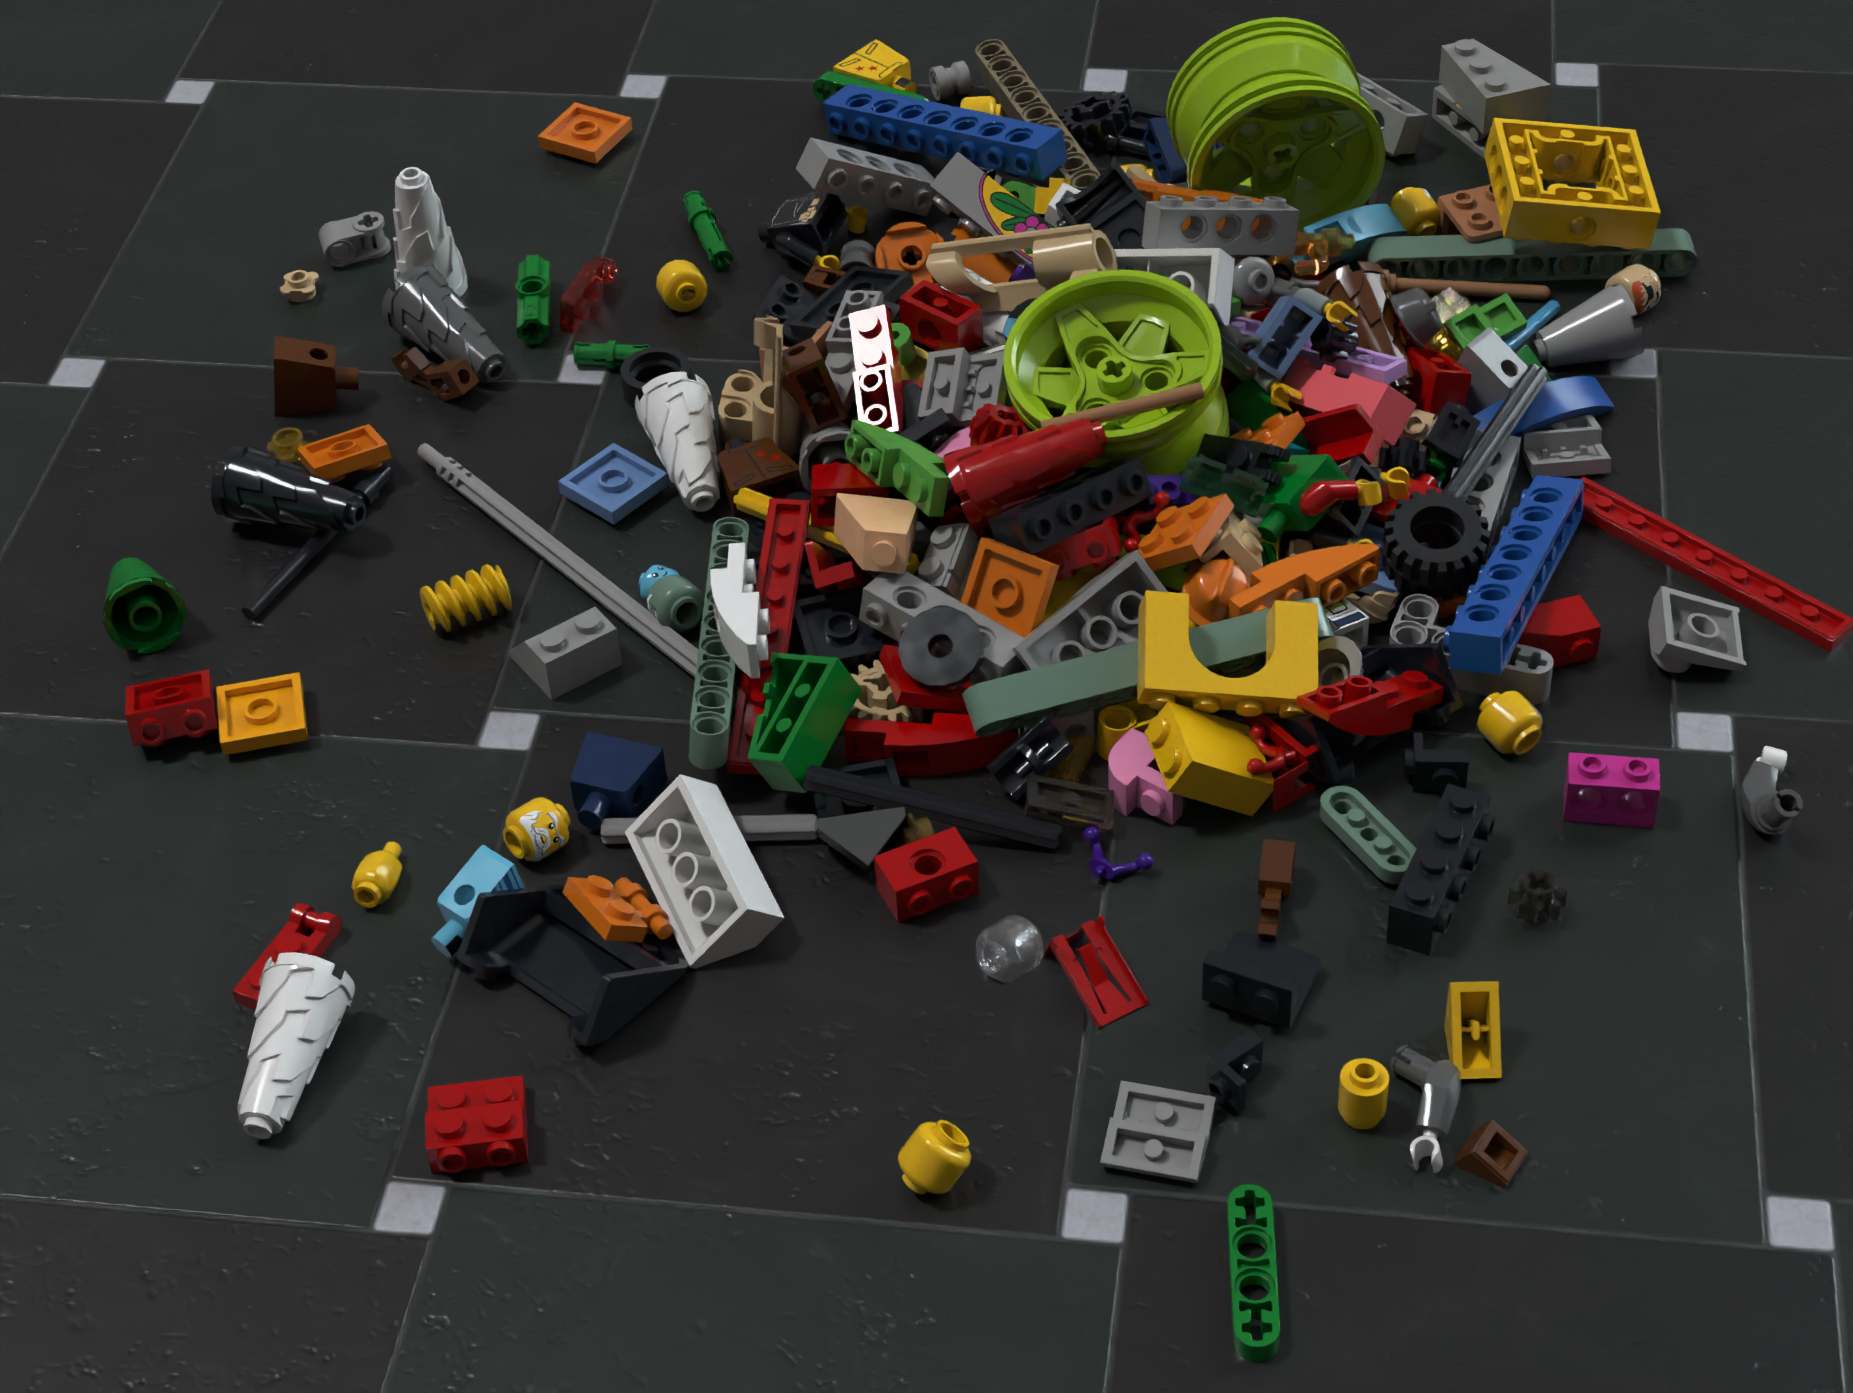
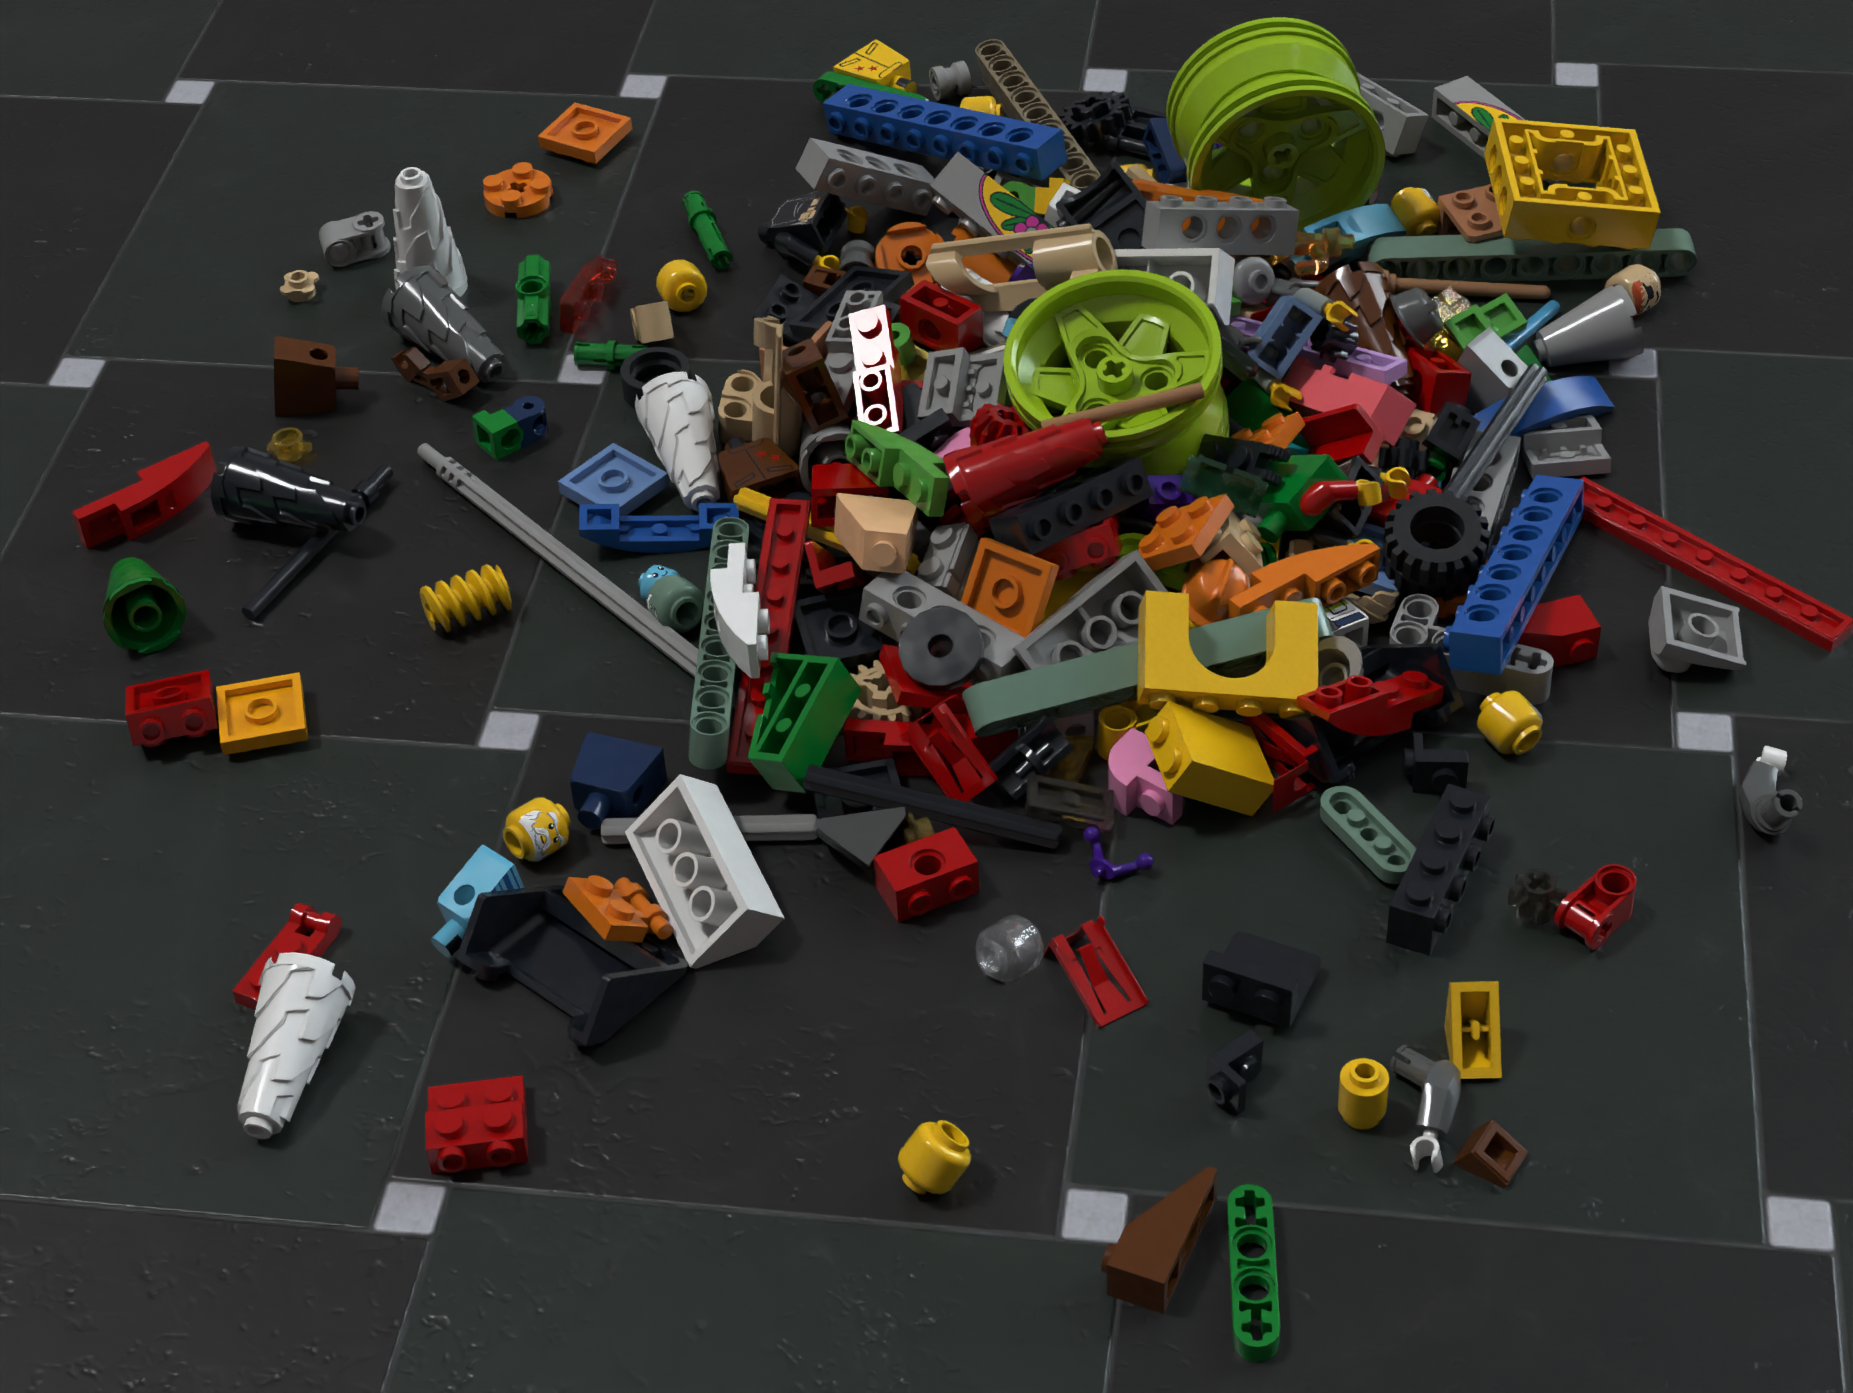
orange plate [297,424,392,483] -> none
yellow plant [352,842,402,908] -> none
light grey slope [509,607,623,700] -> none
light grey slope [1100,1080,1217,1183] -> none
red piece [1119,491,1170,553] -> none
red piece [1247,724,1297,775] -> none
reddish brown piece [1258,839,1296,941] -> none
light grey wedge [1439,39,1551,135] -> none
dark pink brick [1563,752,1660,828] -> none
none -> red slope [72,441,217,549]
none -> leg [472,396,548,461]
none -> orange plate [483,162,553,218]
none -> blue slope [579,503,739,553]
none -> tan piece [630,301,674,343]
none -> red piece [899,693,998,802]
none -> reddish brown slope [1101,1166,1218,1314]
none -> red piece [1553,864,1637,950]

